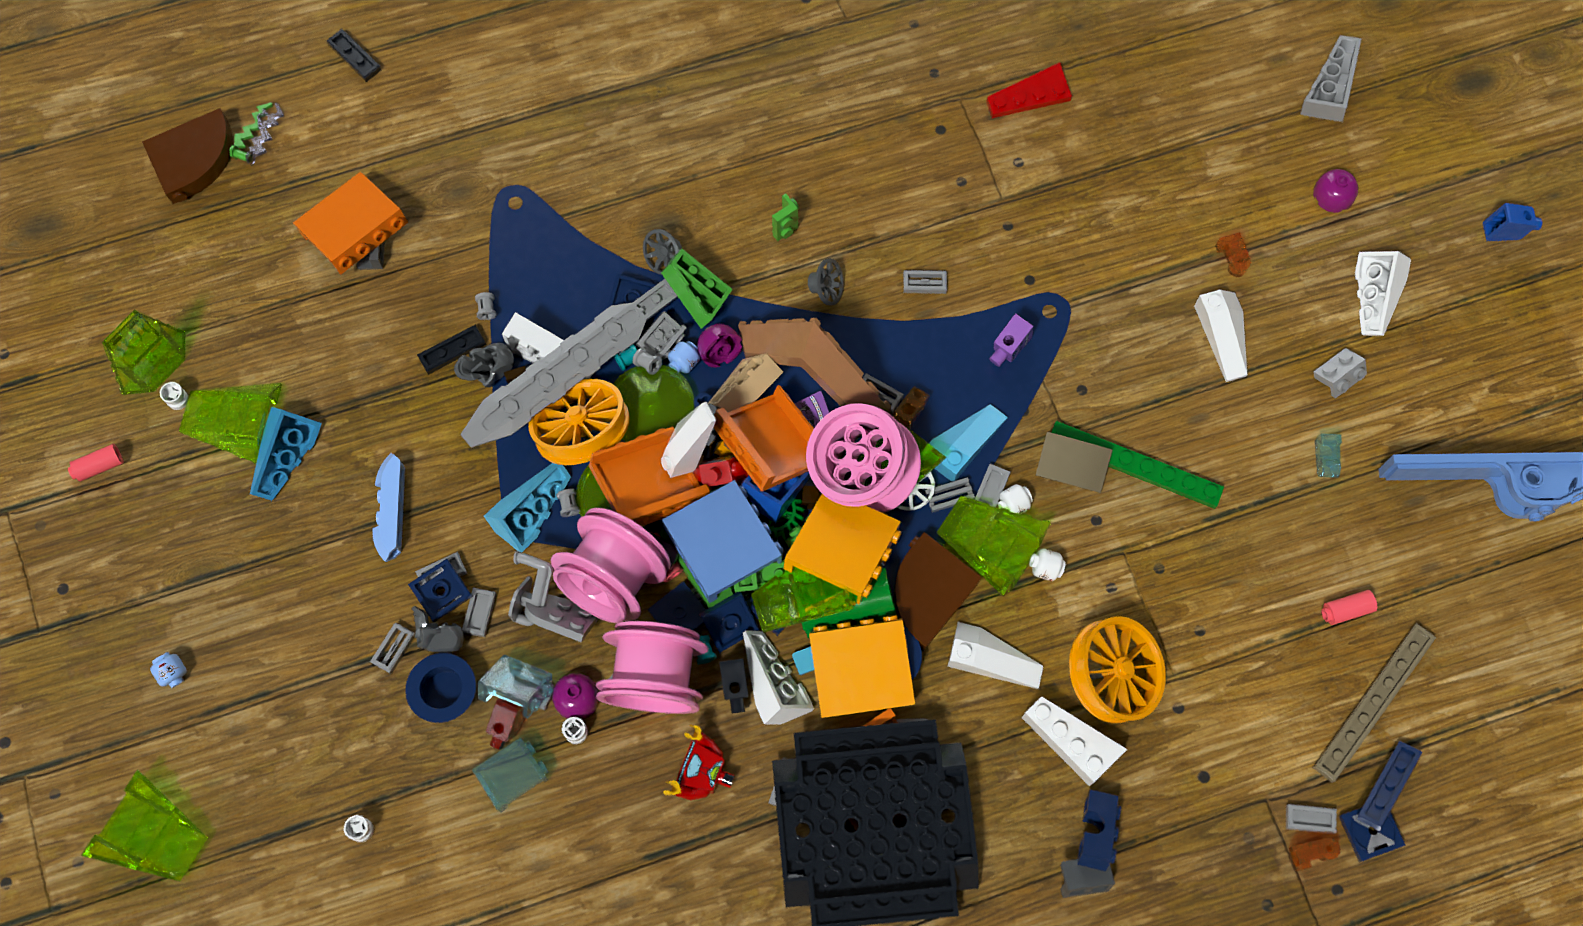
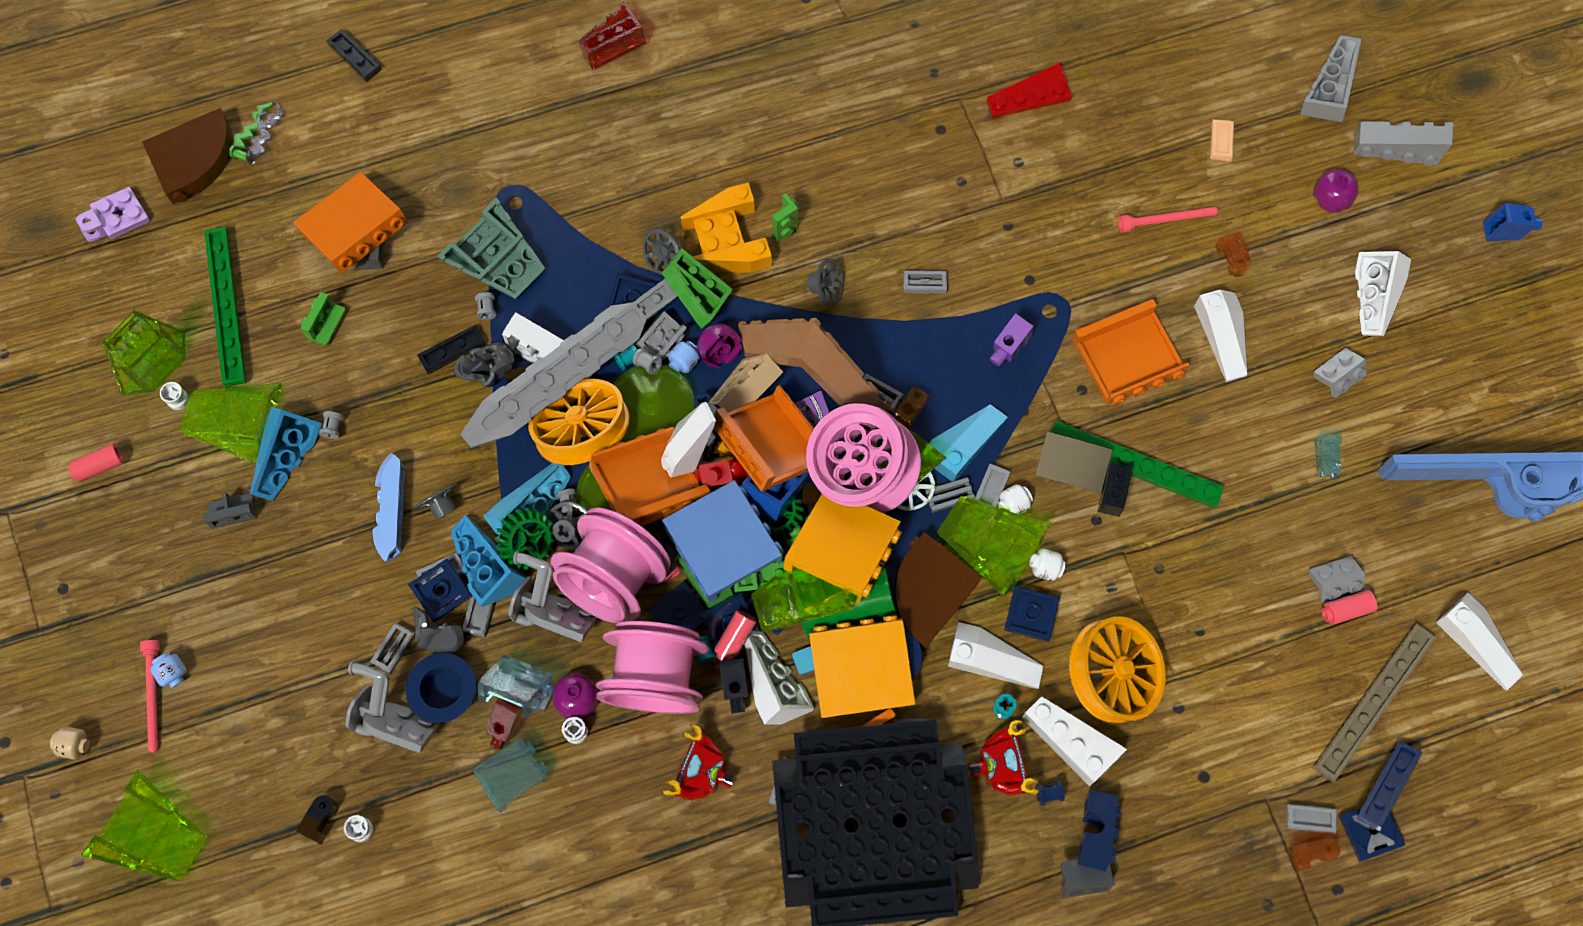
none -> tan head [50,727,90,760]
none -> lavender plate [76,187,150,242]
none -> coral piece [140,640,160,753]
none -> green plate [204,227,247,388]
none -> dark grey panel [204,493,257,529]
none -> leg [296,795,338,845]
none -> bright green bracket [301,292,346,346]
none -> light grey bush [319,411,343,439]
none -> light grey plate [345,661,441,753]
none -> dark grey wheel [414,484,458,520]
none -> sand green wedge [437,197,545,299]
none -> dark azure wedge [451,515,526,607]
none -> green gear [495,508,556,570]
none -> dark grey wheel [547,501,588,549]
none -> clear red wedge [578,1,646,70]
none -> light orange wedge [680,183,772,273]
none -> coral brick [714,609,757,661]
none -> red torso [969,720,1039,796]
none -> teal bush [993,694,1017,719]
none -> dark blue plate [1004,586,1060,642]
none -> dark blue bush [1035,780,1065,806]
none -> orange panel [1072,299,1189,406]
none -> black brick [1097,462,1133,517]
none -> coral piece [1118,207,1219,233]
none -> light nougat tile [1210,119,1234,161]
none -> light grey bracket [1309,556,1365,603]
none -> light grey wedge [1353,122,1453,166]
none -> white wedge [1436,592,1523,691]

